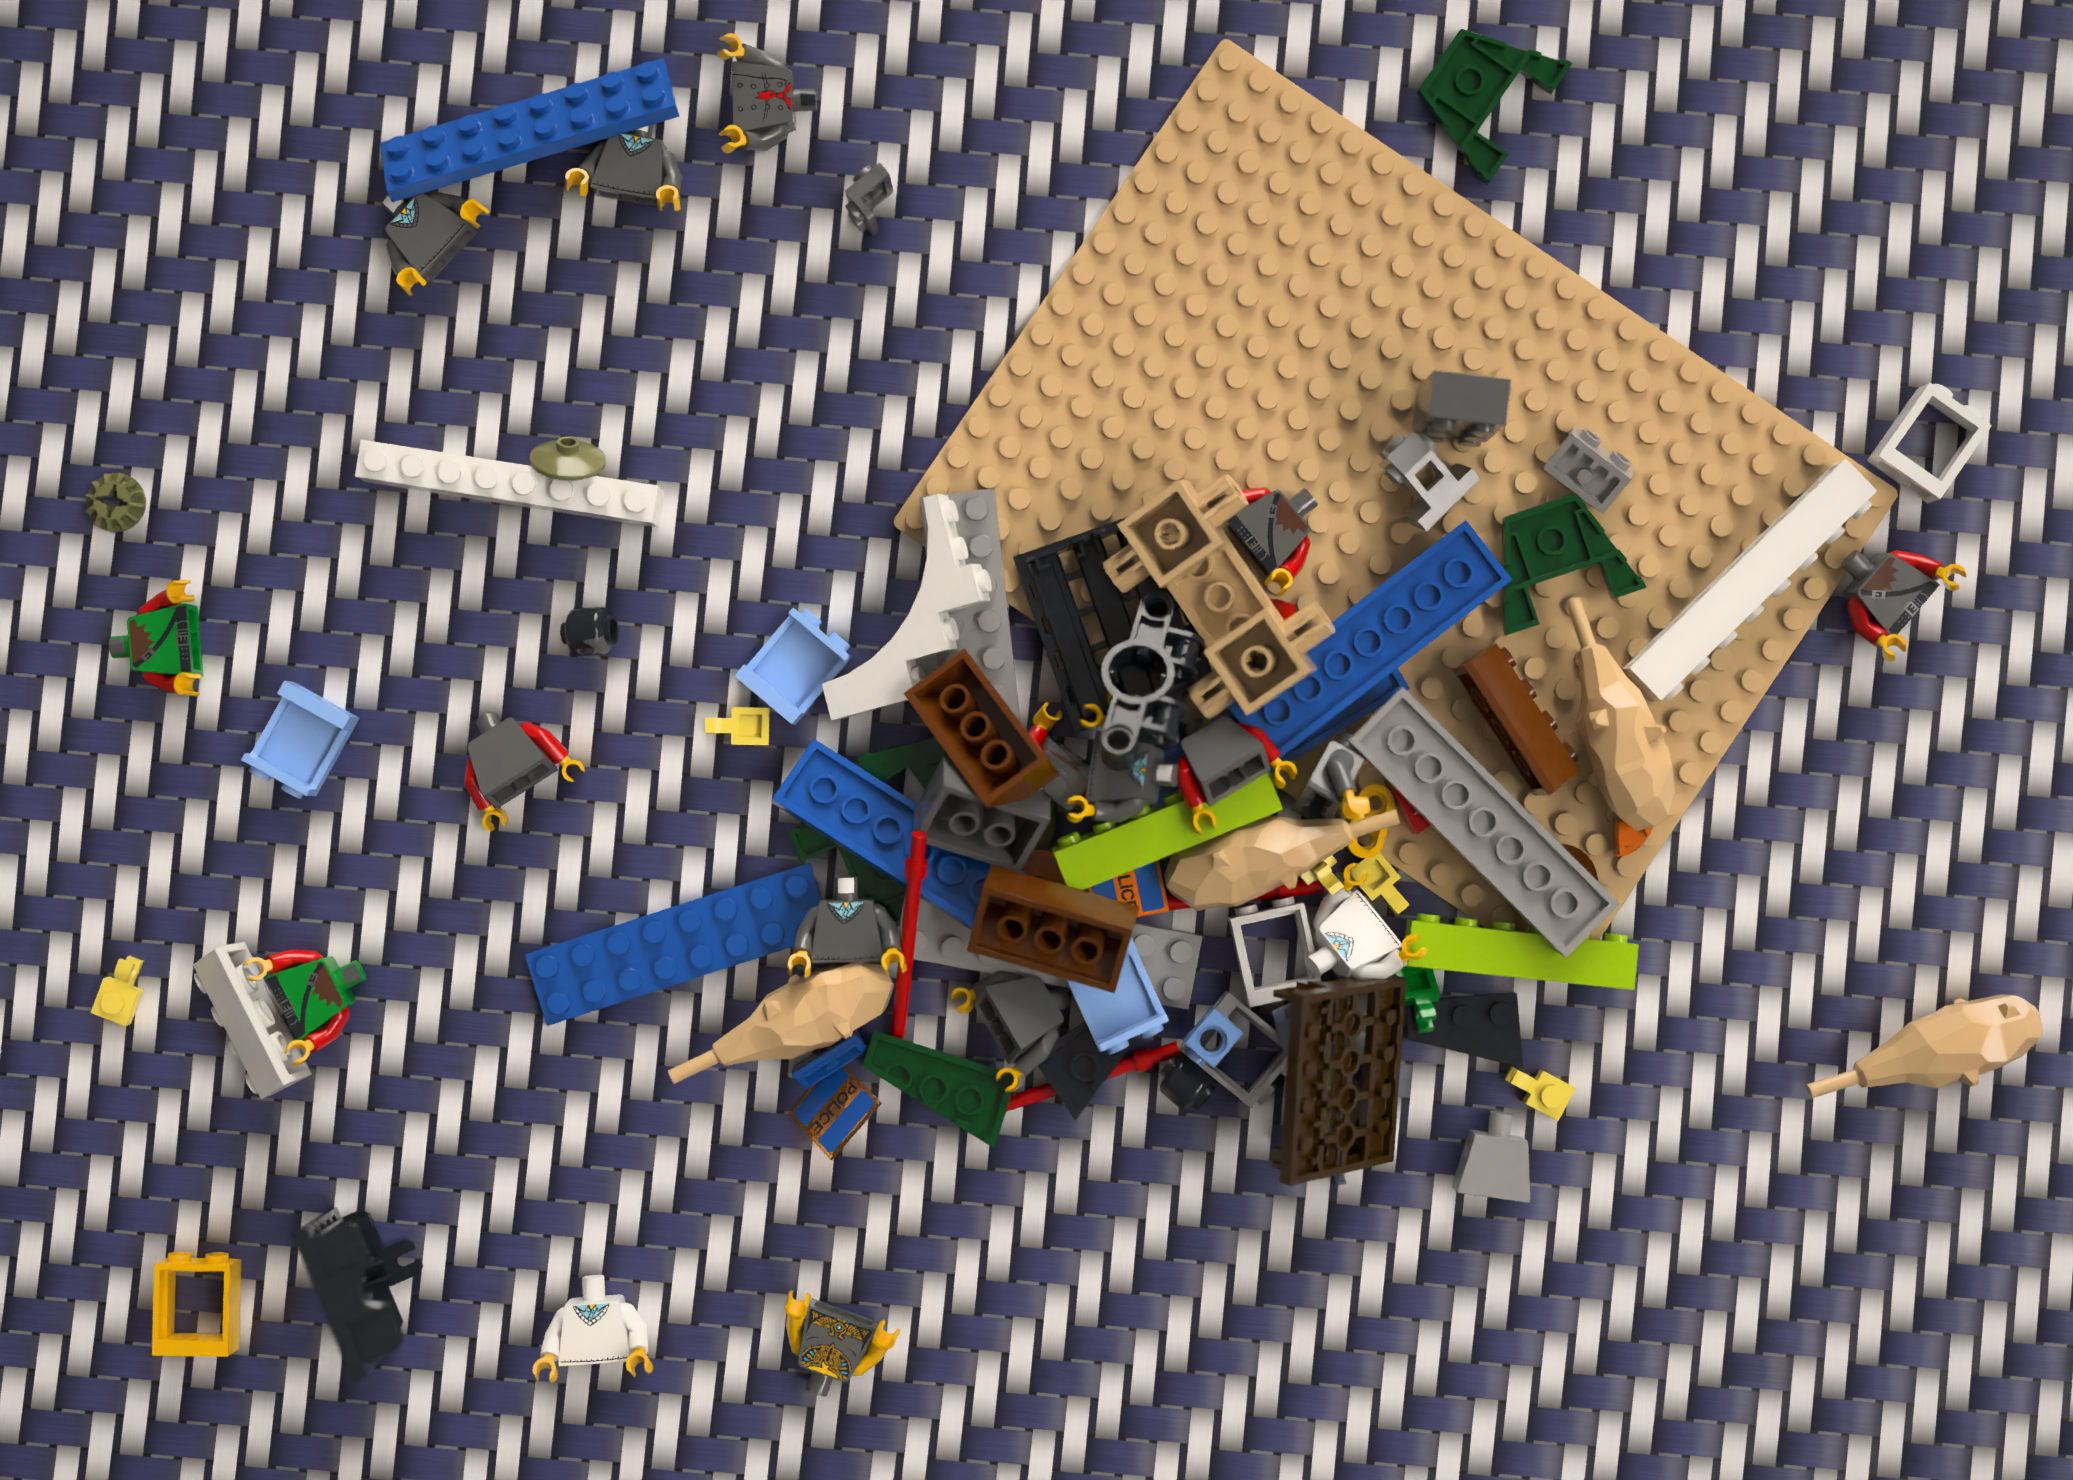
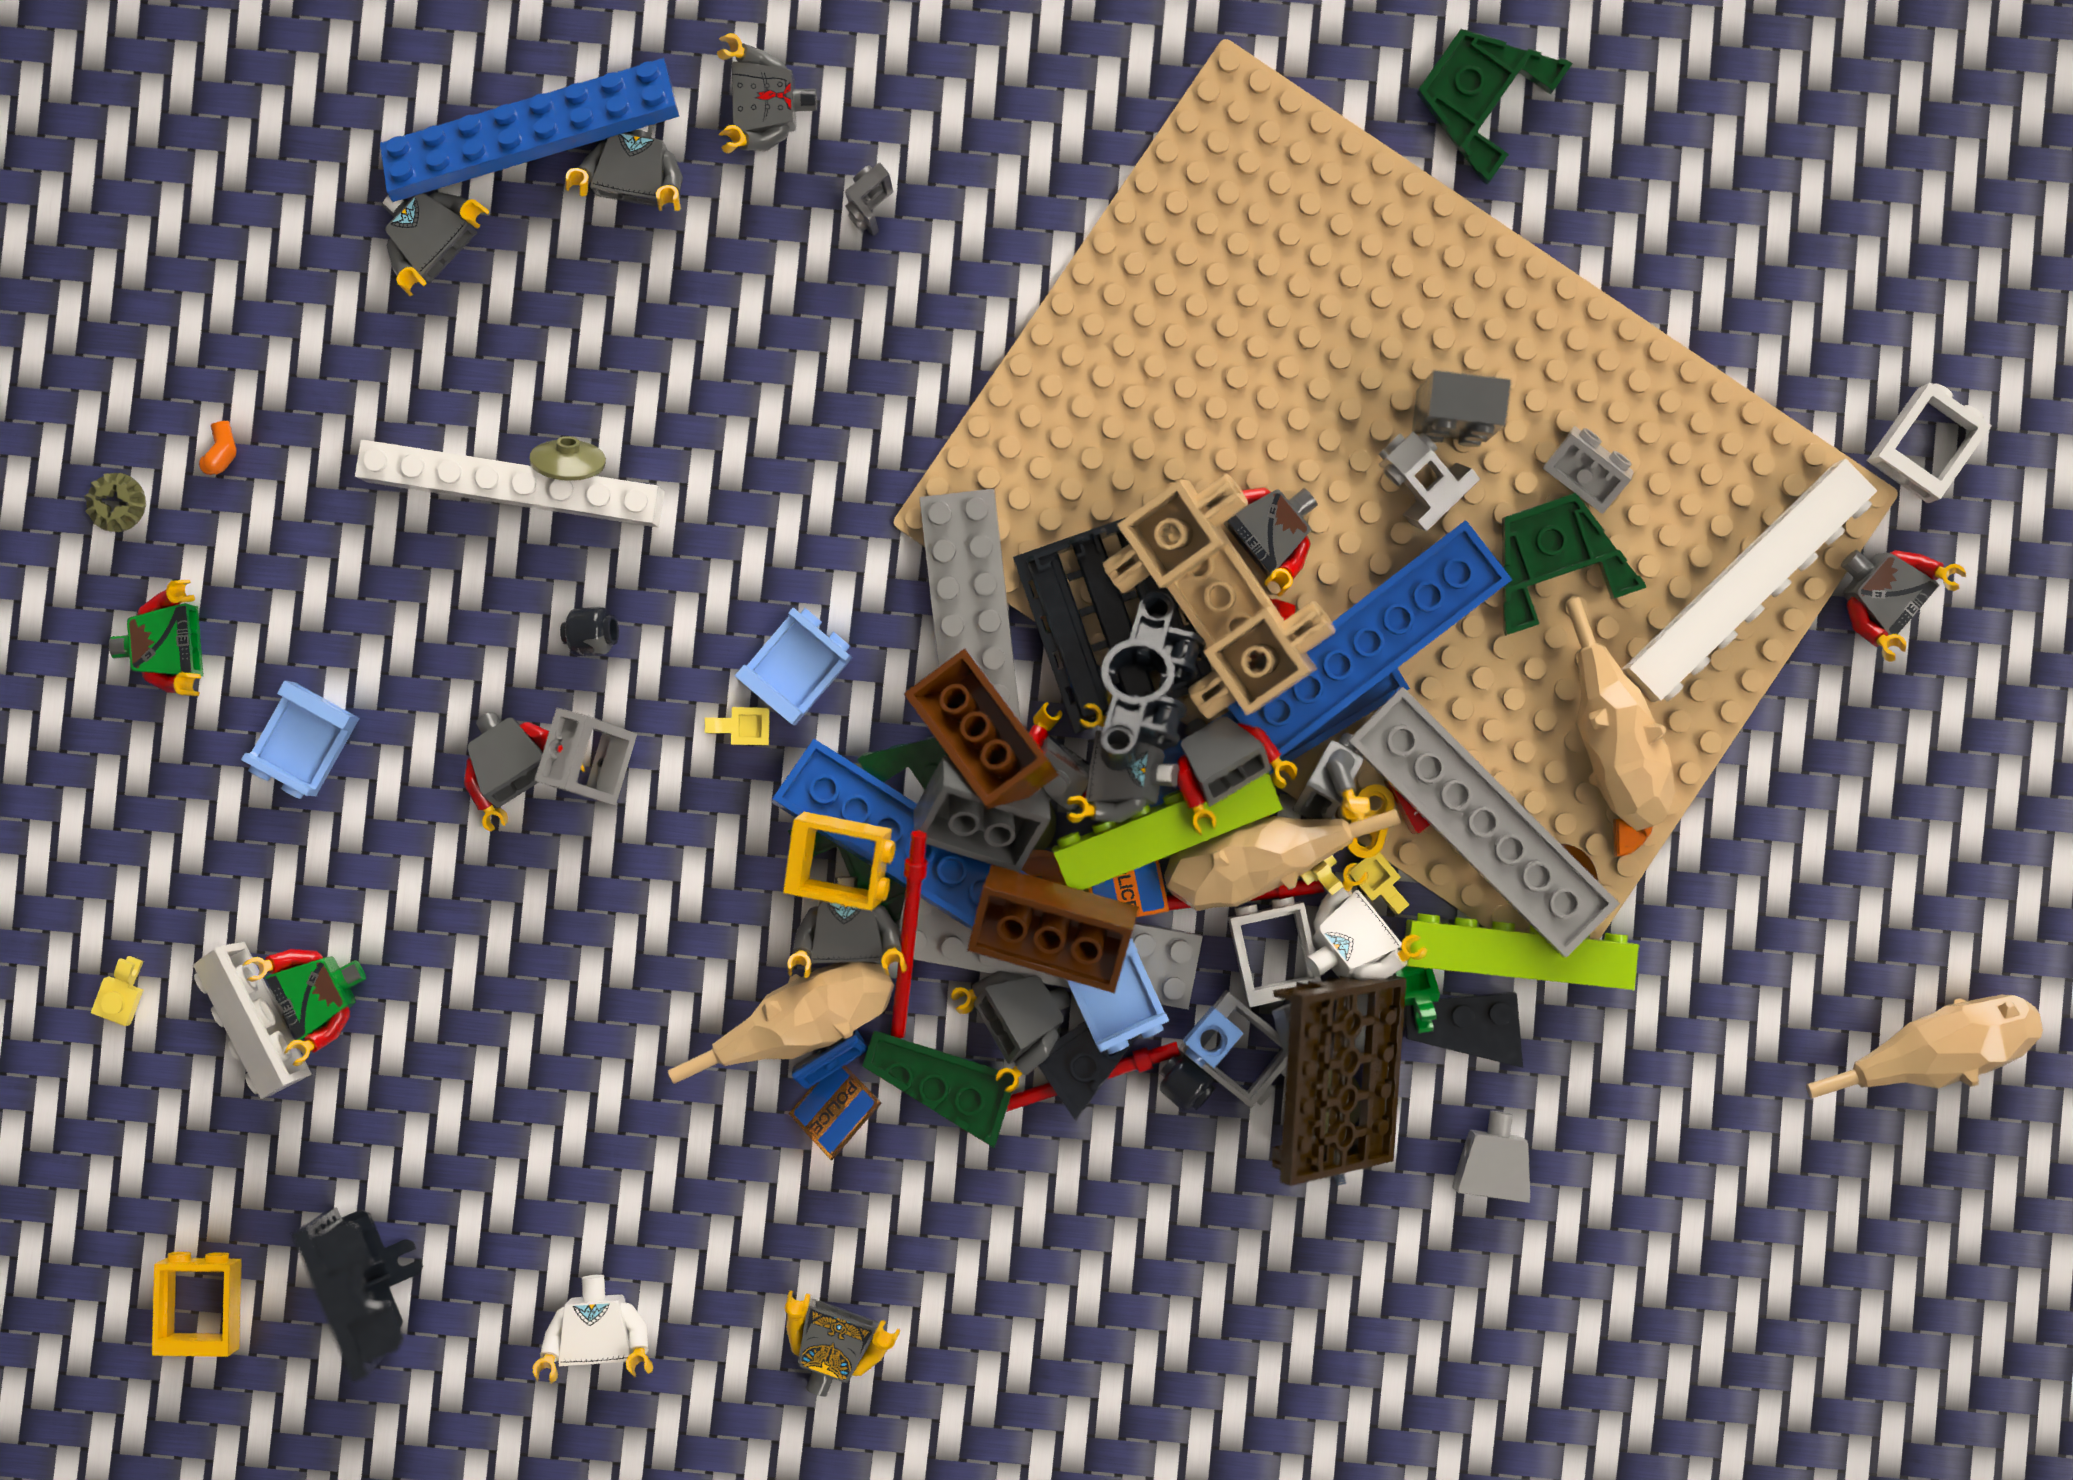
blue plate [525,863,822,1026] -> none
white arch [822,494,992,720] -> none
reddish brown slope [1453,643,1580,795] -> none
light yellow plate [1504,1066,1576,1121] -> none
none -> orange arm [199,421,236,475]
none -> light grey window [535,708,637,806]
none -> yellow window [783,812,895,911]

